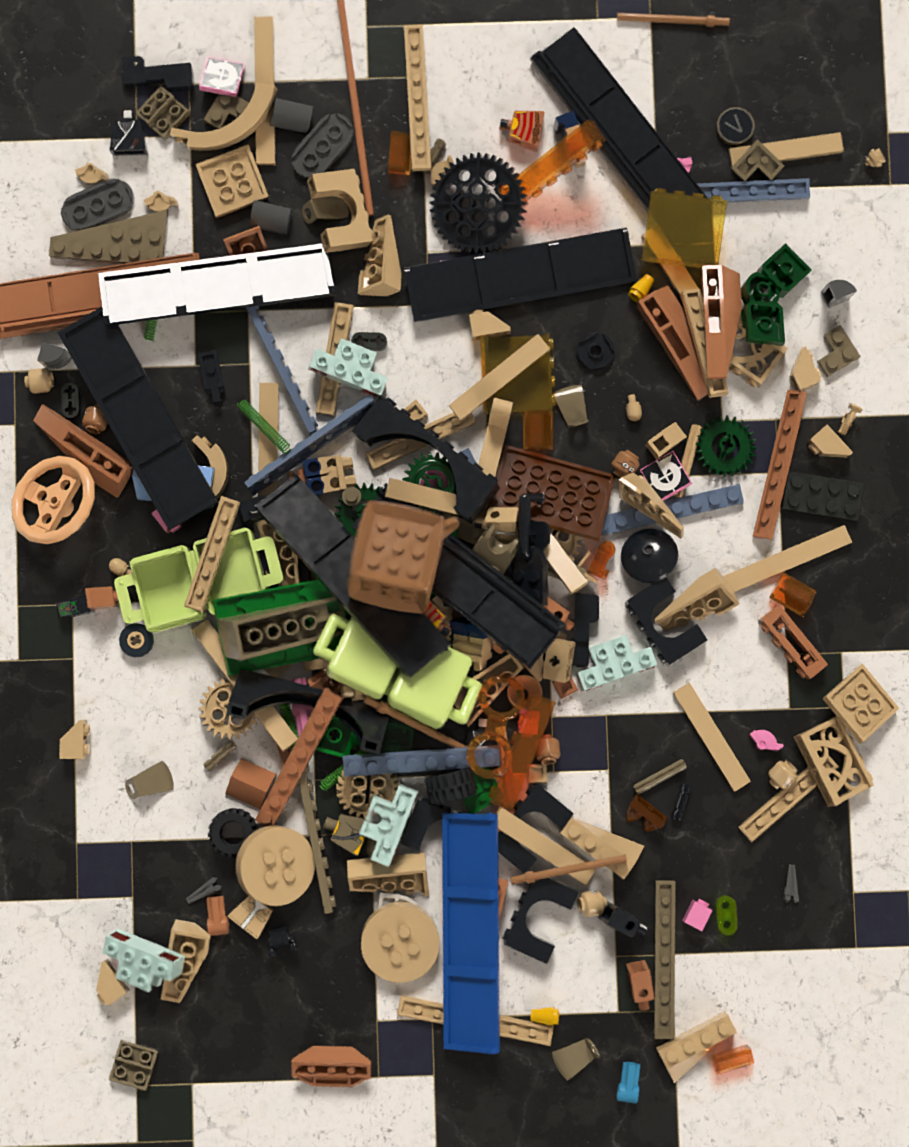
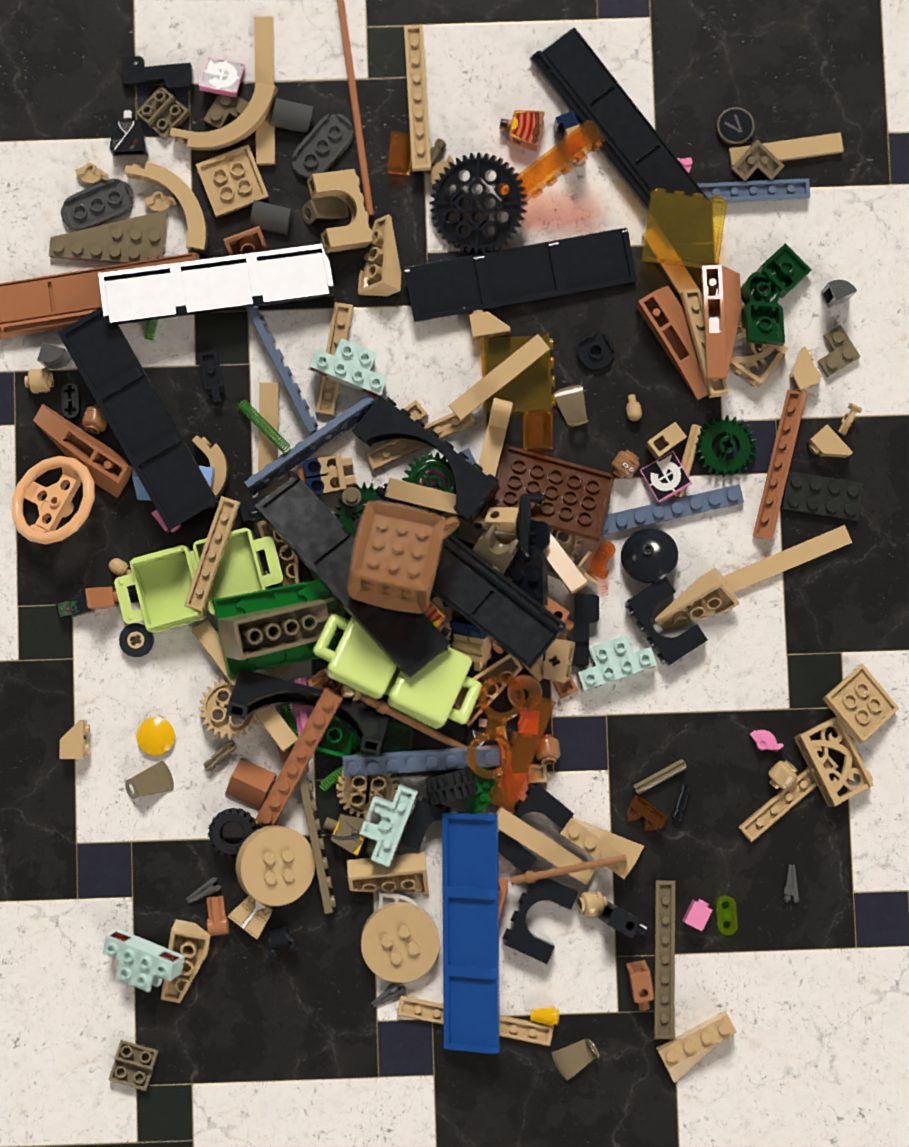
tan slope [96,958,129,1006] -> none
nougat wedge [292,1046,371,1087] -> none
tan beam [302,658,330,670] -> none
pearl dark grey beam [351,332,387,351] -> none
medium nougat bar [617,13,730,27] -> none
dark azure piece [617,1062,640,1103] -> none
tan wedge [619,473,684,539] -> none
yellow cone [628,274,654,303] -> none
tan tile [673,683,751,792] -> none
clear orange brick [710,1044,754,1075] -> none
nougat brick [759,605,828,679] -> none
clear orange brick [769,572,816,617] -> none
tan plate [865,148,886,167] -> none
none -> tan arch [124,162,208,254]
none -> yellow dish [136,717,176,756]
none -> dark grey piece [371,982,407,1008]

